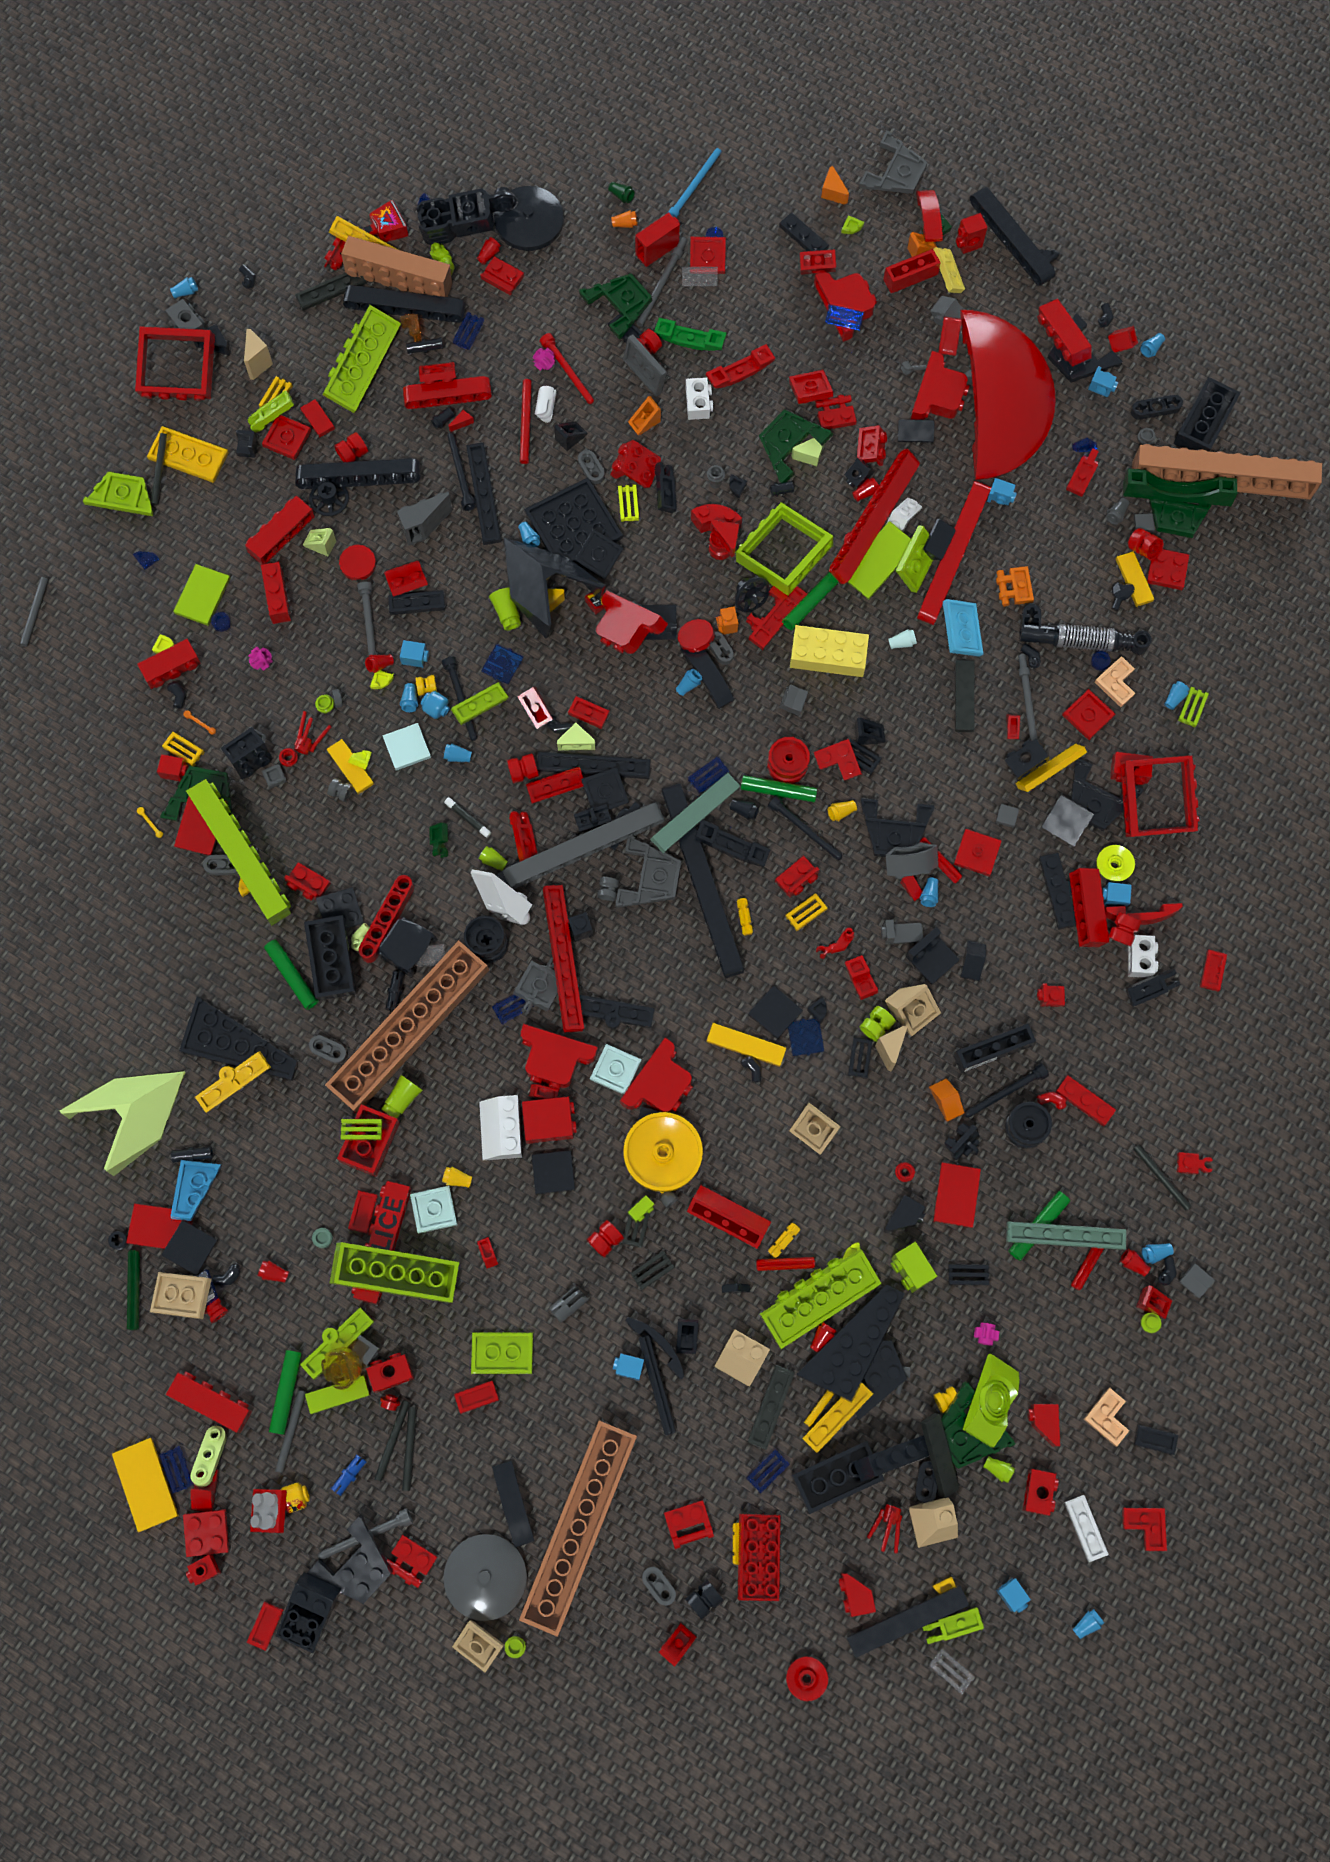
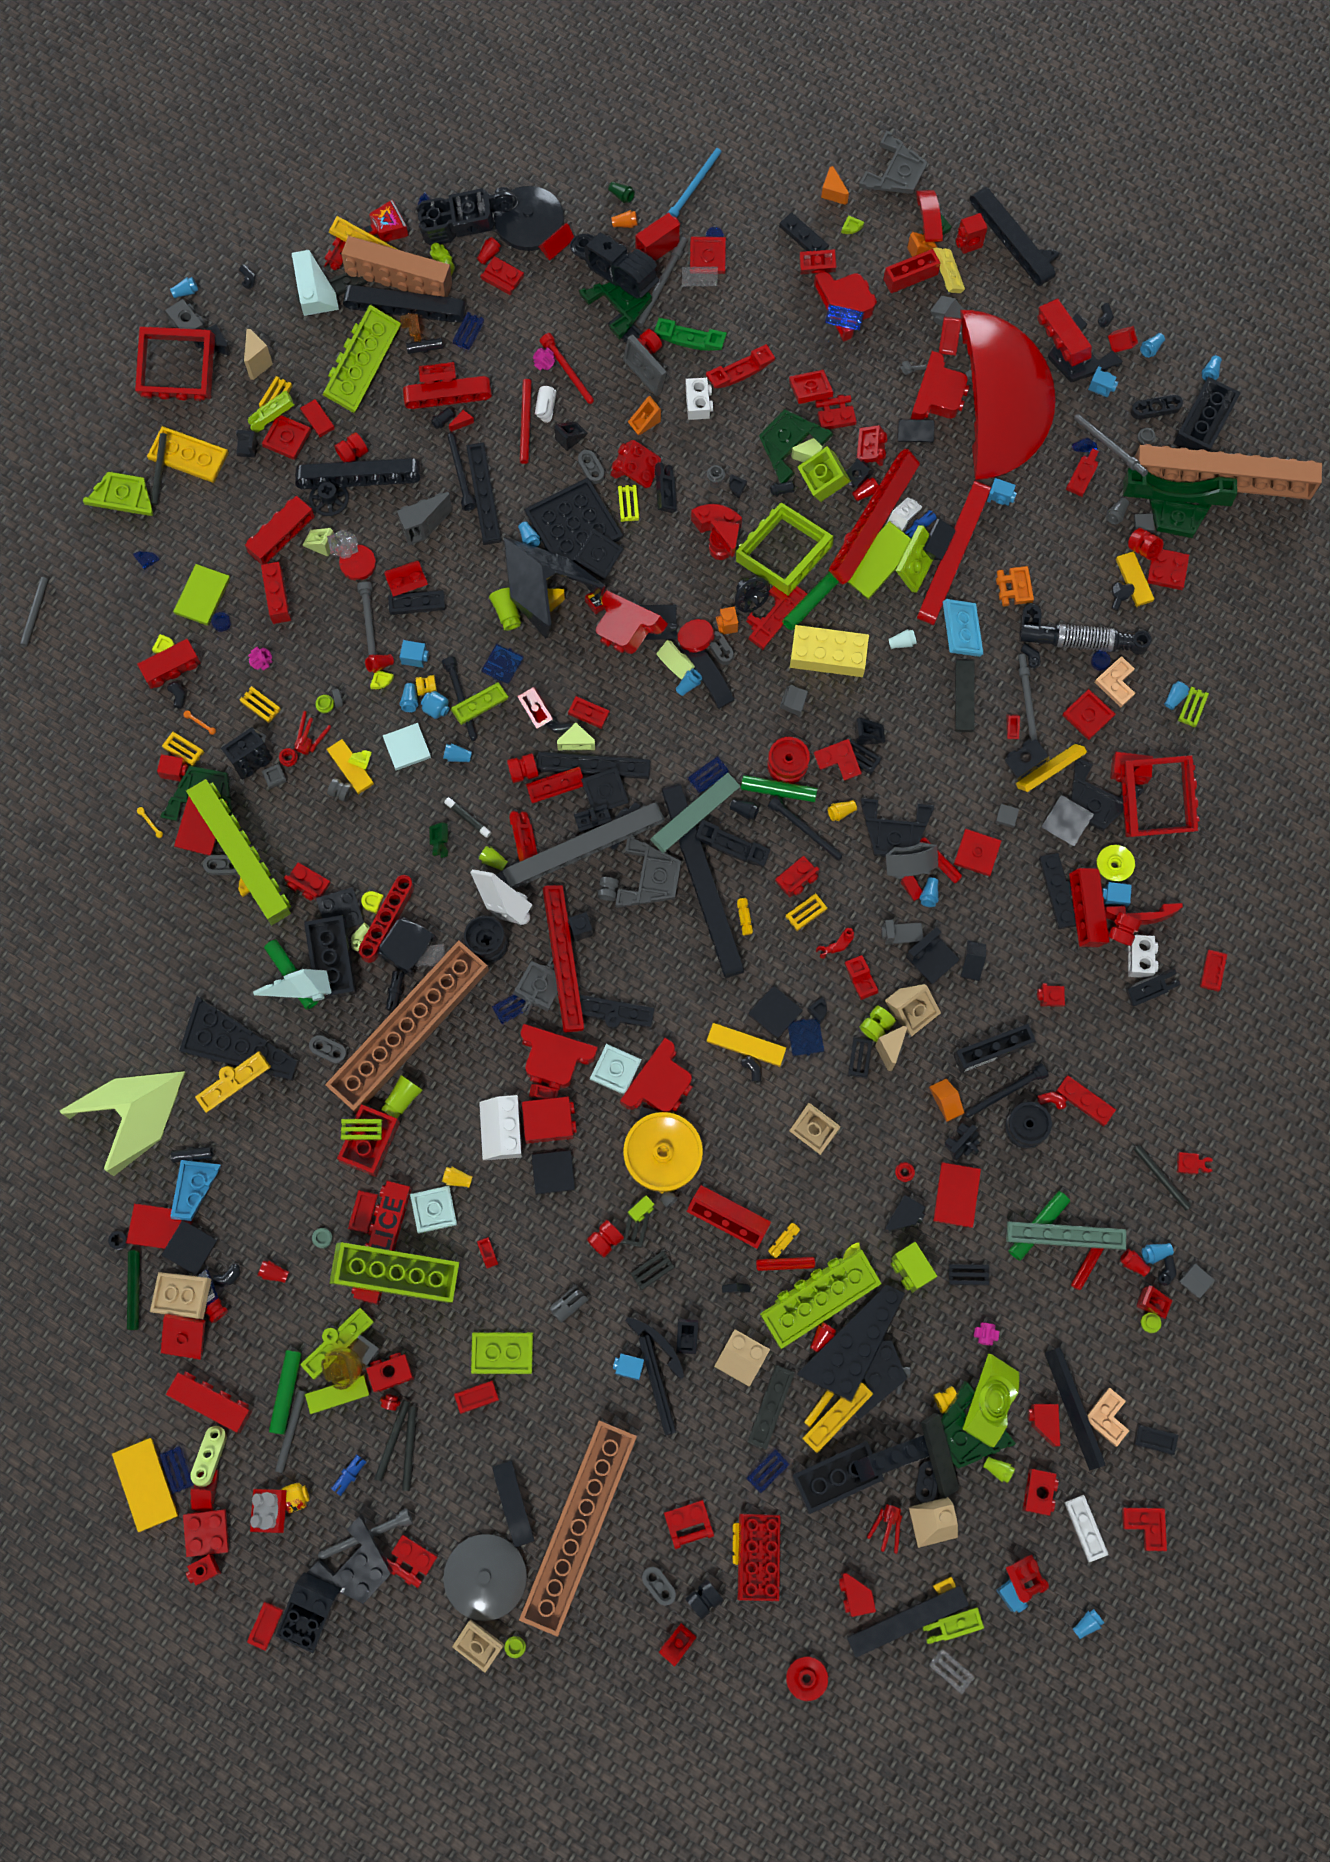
none -> red plate [161,1314,205,1359]
none -> yellow tile [240,686,281,723]
none -> light aqua wedge [253,969,331,1001]
none -> light aqua wedge [292,250,339,316]
none -> clear brick [327,530,358,559]
none -> neon yellow tile [361,891,384,914]
none -> red slope [538,223,574,261]
none -> black brick [570,232,659,299]
none -> yellowish green slope [657,640,695,680]
none -> lime brick [798,446,851,502]
none -> blue pin [904,510,937,539]
none -> red plate [1006,1555,1049,1603]
none -> black tile [1044,1347,1106,1471]
none -> dark grey bar [1074,414,1148,476]
none -> dark azure cone [1202,355,1222,381]

